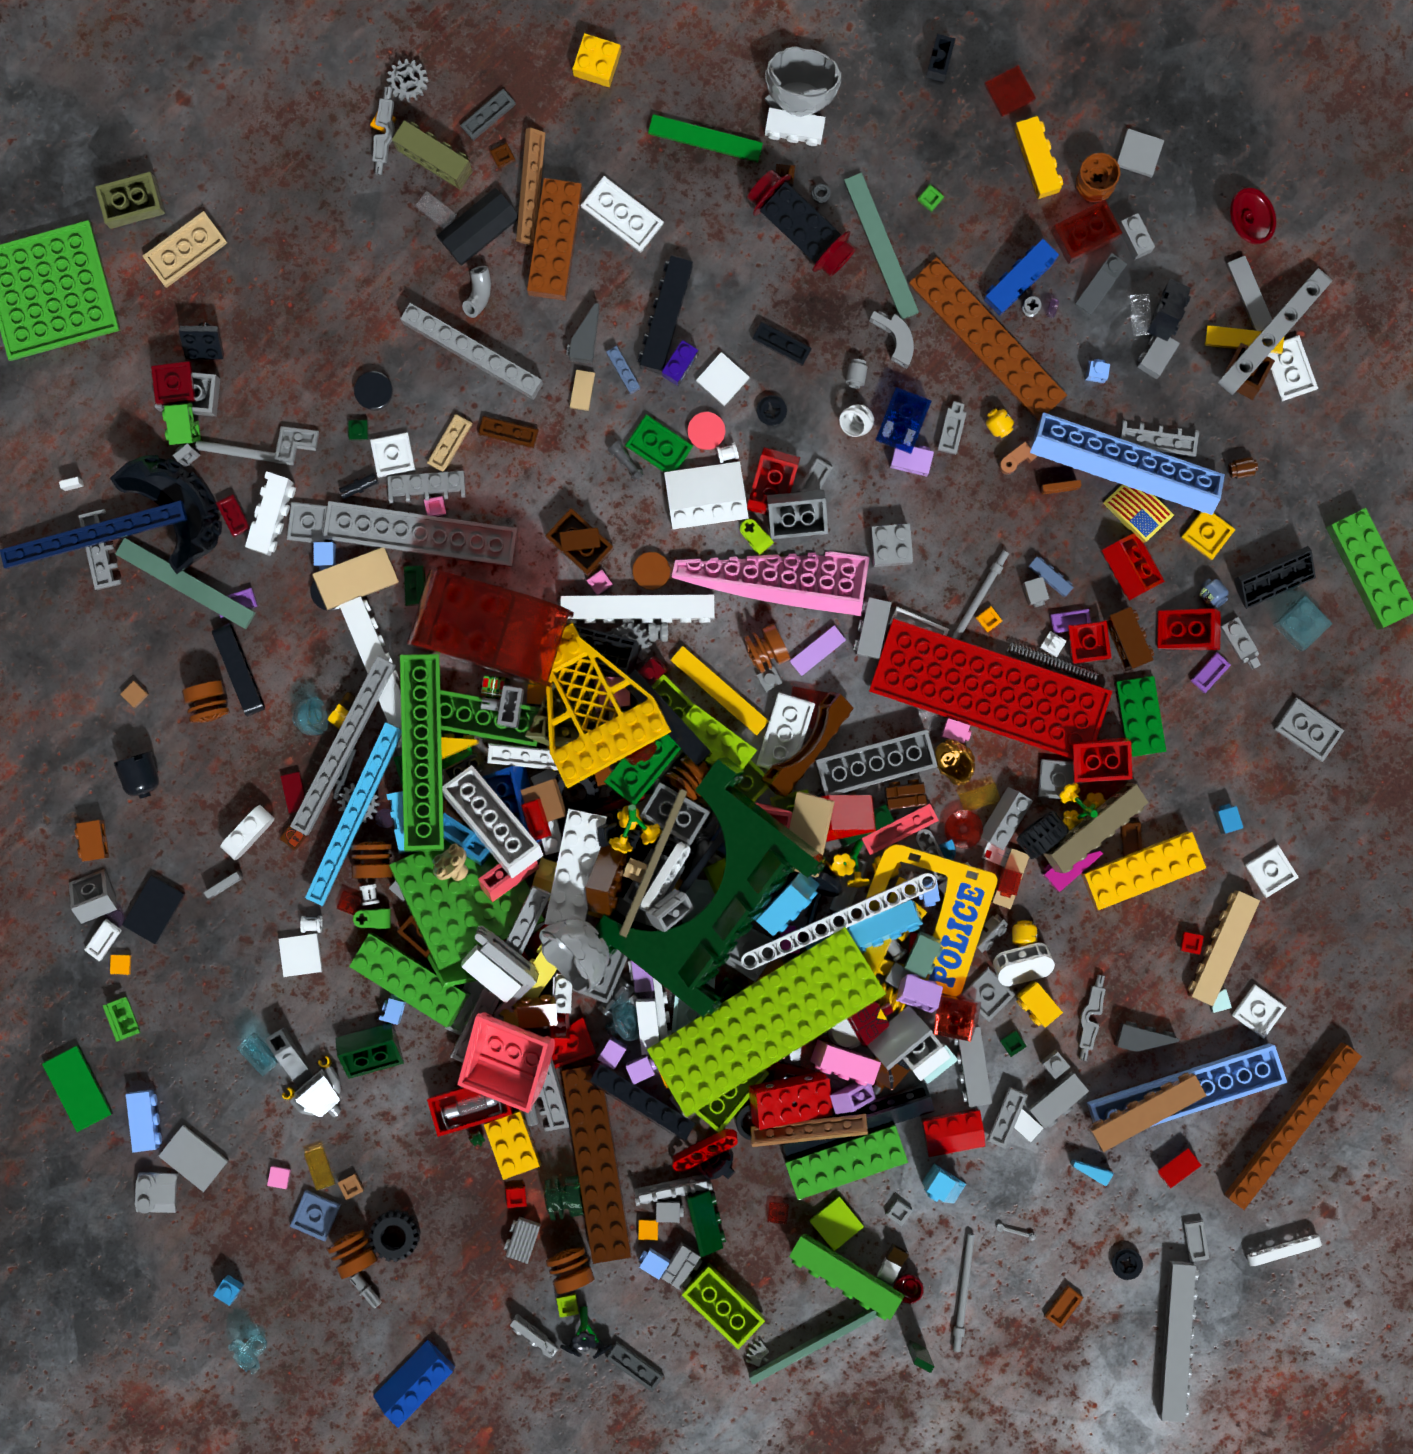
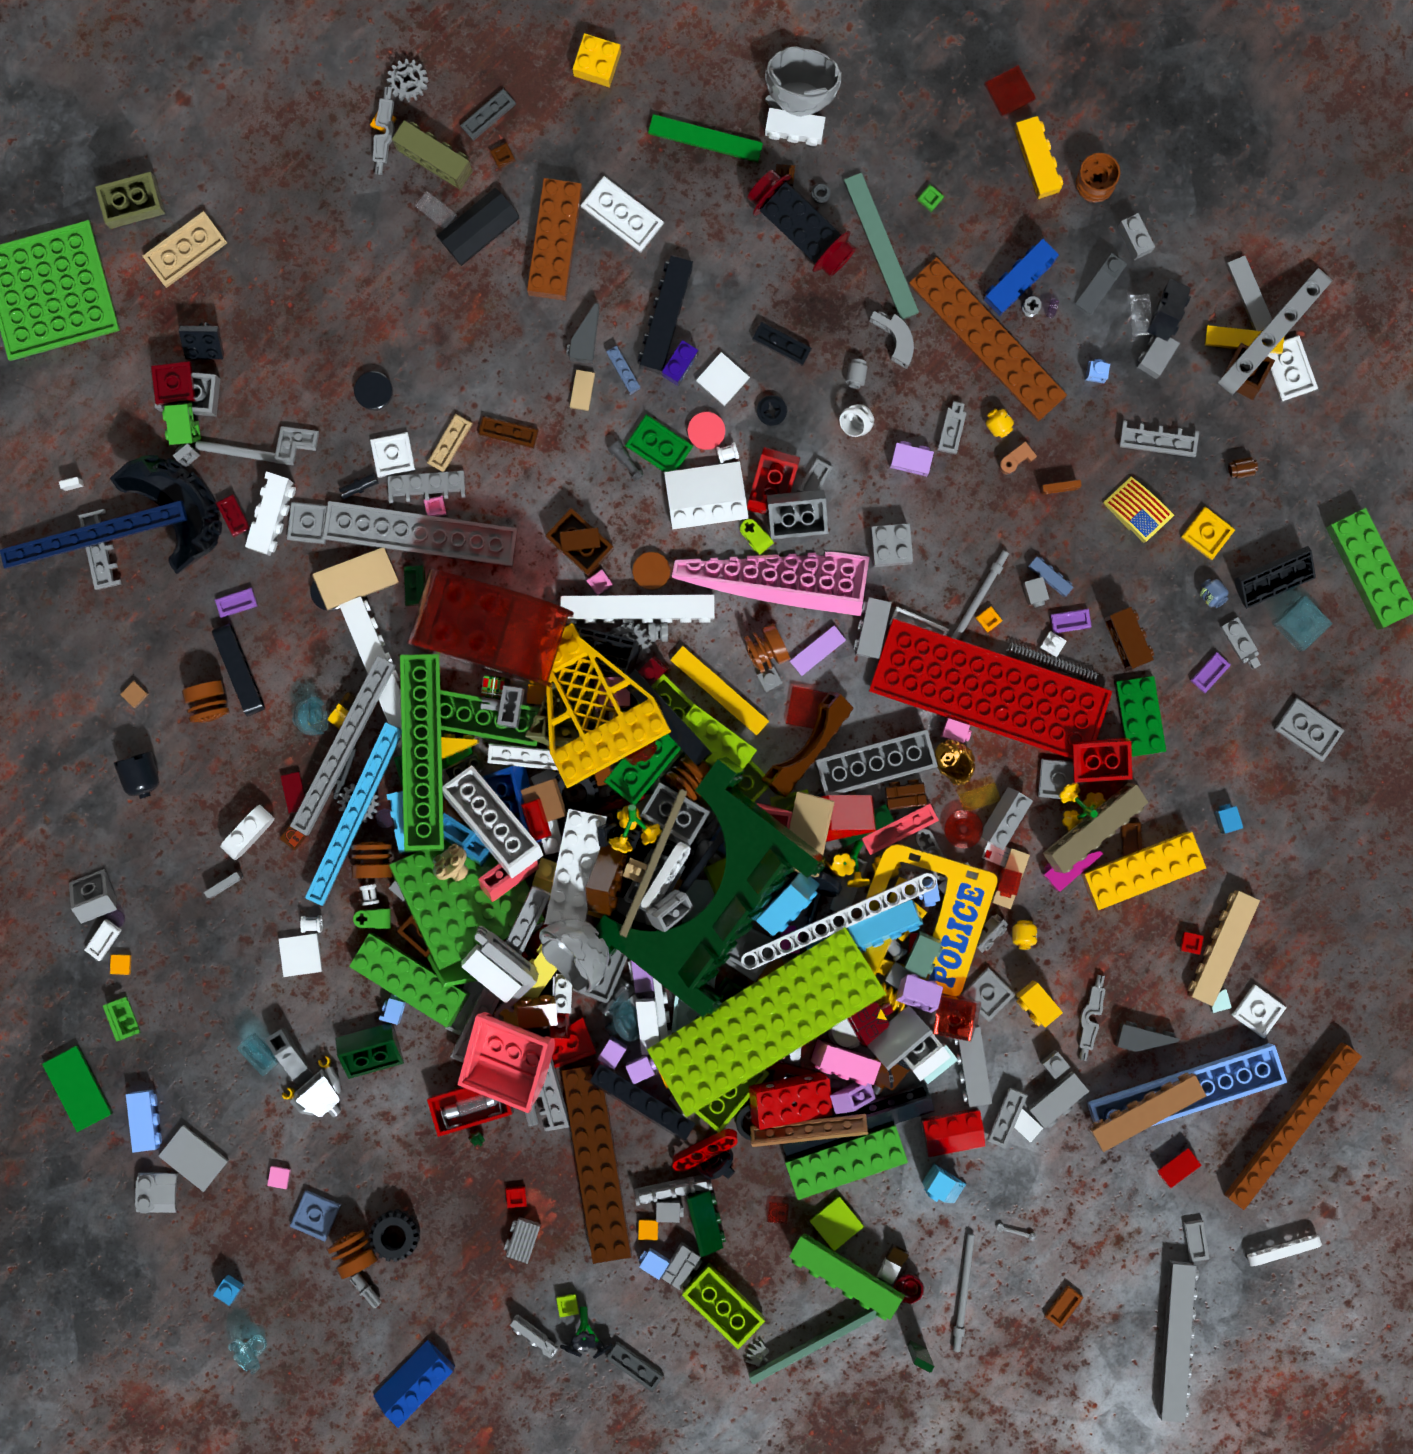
dark orange brick [75,820,110,862] -> none
sand green tile [115,538,256,629] -> none
black tile [122,875,185,945] -> none
clear yellow tile [304,1147,336,1191] -> none
light blue brick [314,542,336,571] -> none
clear red tile [336,891,362,916] -> none
medium nougat tile [338,1173,364,1200] -> none
dark green plate [348,420,369,441] -> none
light grey brick [400,303,543,400] -> none
light grey cylinder [462,266,491,318] -> none
yellow brick [484,1110,541,1180] -> none
medium nougat plate [516,128,545,246] -> none
clear green wheel [544,1175,584,1220] -> none
dark orange wheel [546,1247,595,1294] -> none
white tile [756,692,815,769] -> none
clear blue slope [875,387,932,454] -> none
light grey tile [886,1199,913,1227] -> none
black brick [926,34,956,82] -> none
dark azure tile [938,839,956,860] -> none
white brick [993,942,1055,986] -> none
dark green plate [999,1030,1027,1057] -> none
black tyre [1016,811,1069,859] -> none
light blue brick [1030,412,1225,515] -> none
clear red brick [1051,200,1122,264] -> none
red slope [1068,620,1112,664] -> none
medium azure slope [1071,1160,1114,1186] -> none
red slope [1102,533,1165,601] -> none
black gear [1112,1248,1143,1280] -> none
light grey tile [1117,129,1164,178] -> none
red slope [1158,608,1221,650] -> none
dark red dish [1230,188,1276,245] -> none
white tile [1244,845,1299,898] -> none

